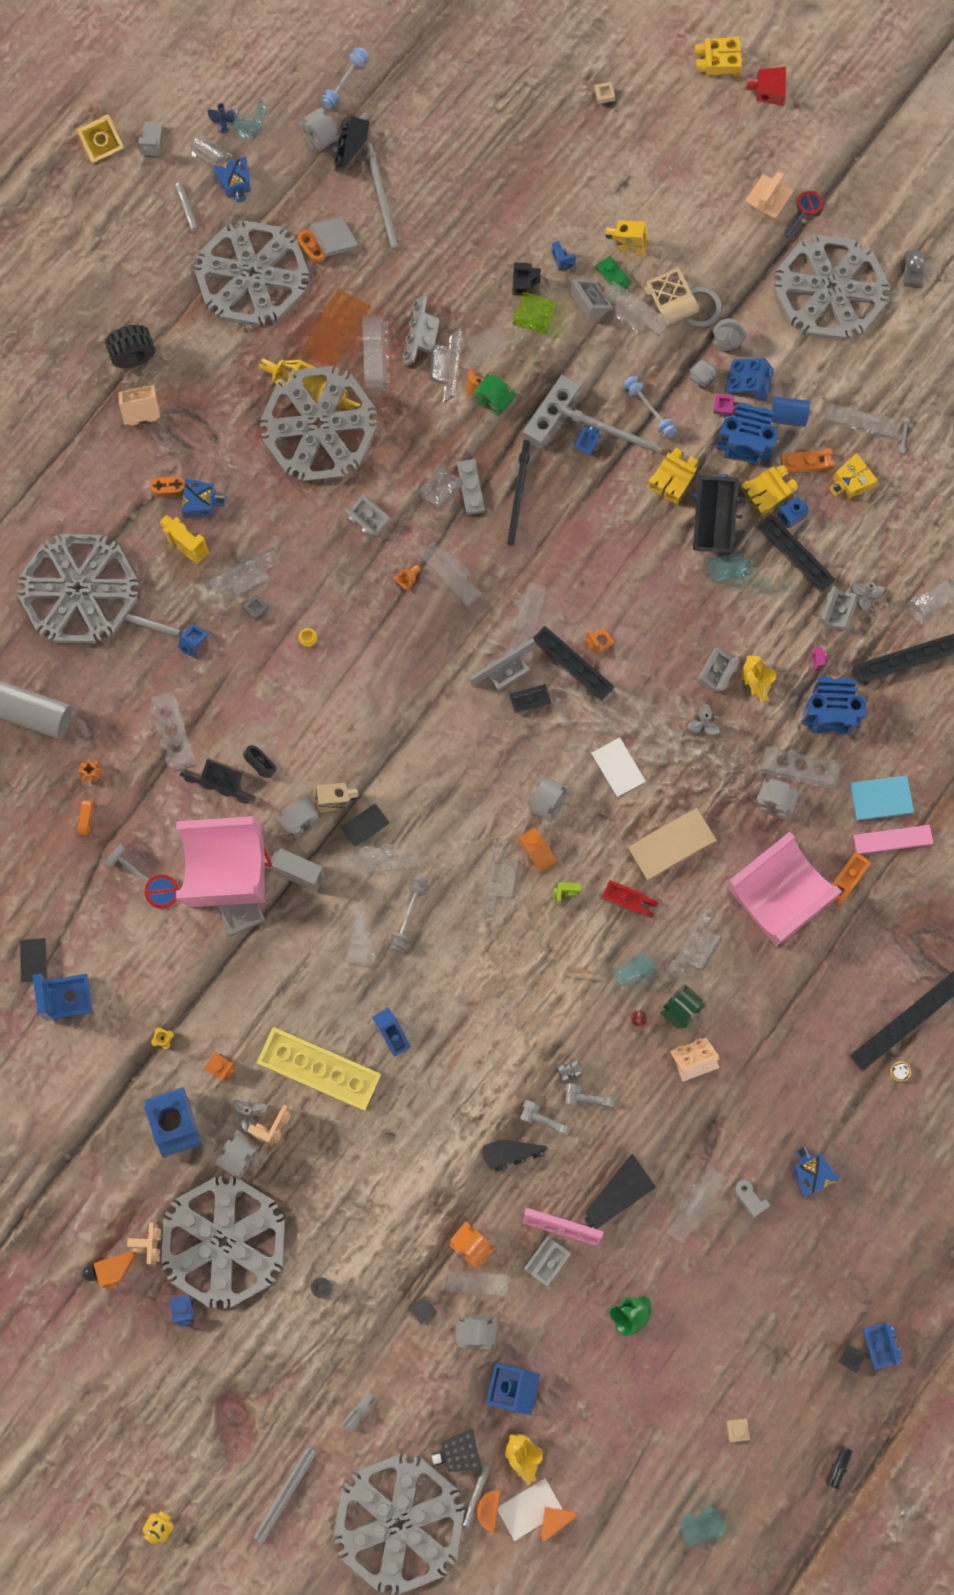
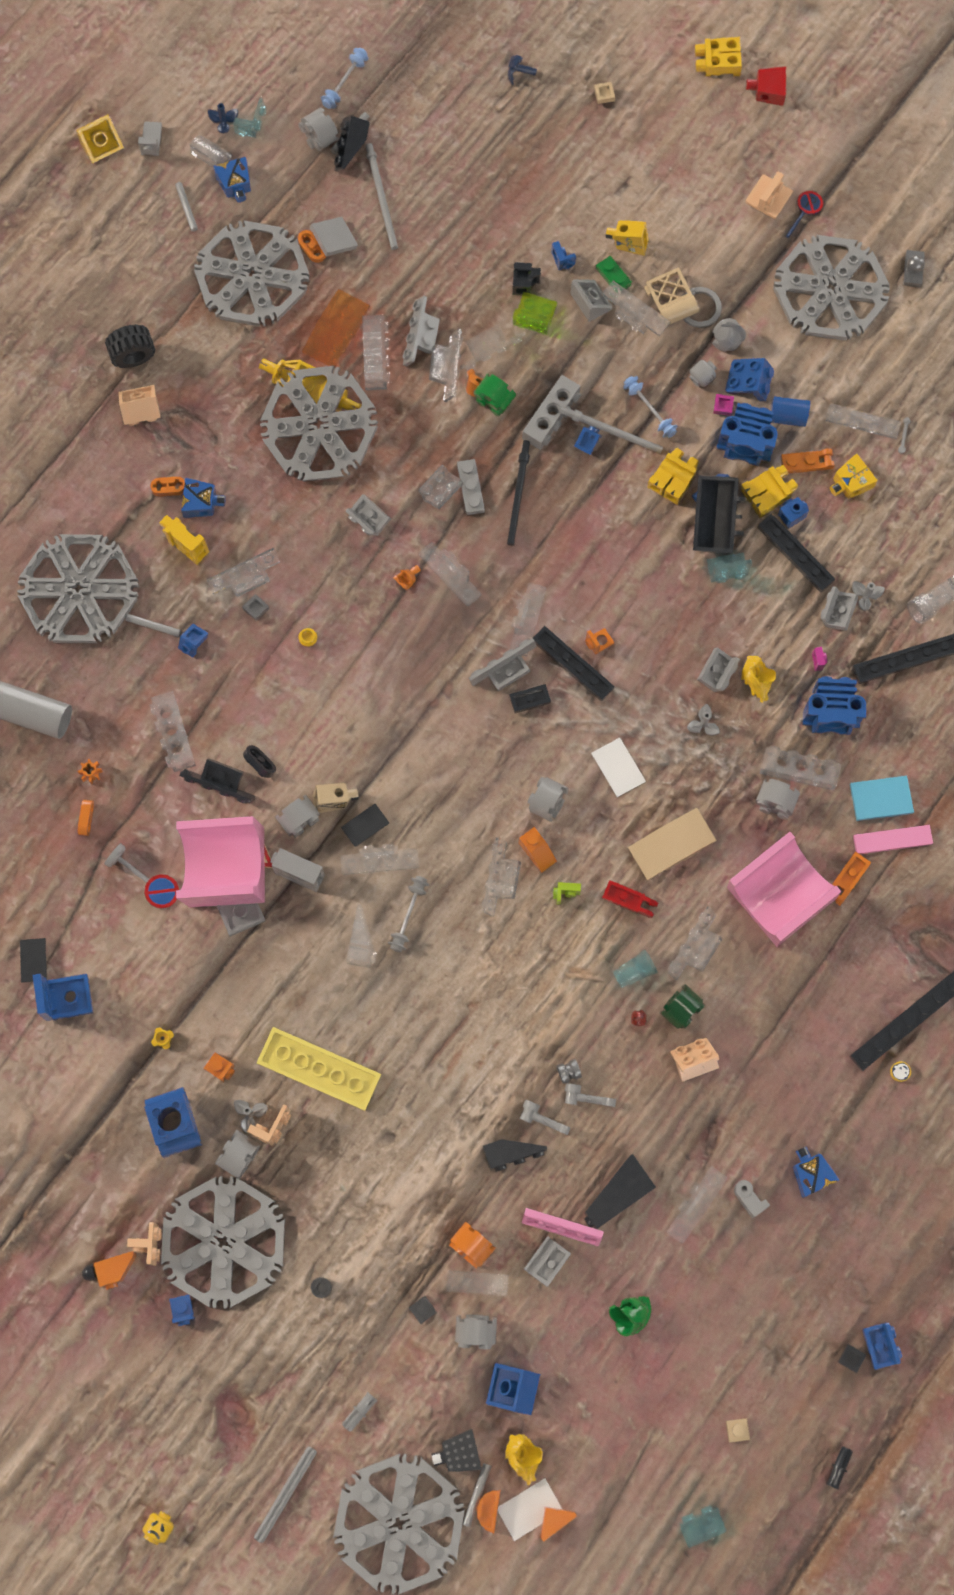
blue slope [372,1007,411,1057] -> none
none -> dark blue plant [508,55,537,85]

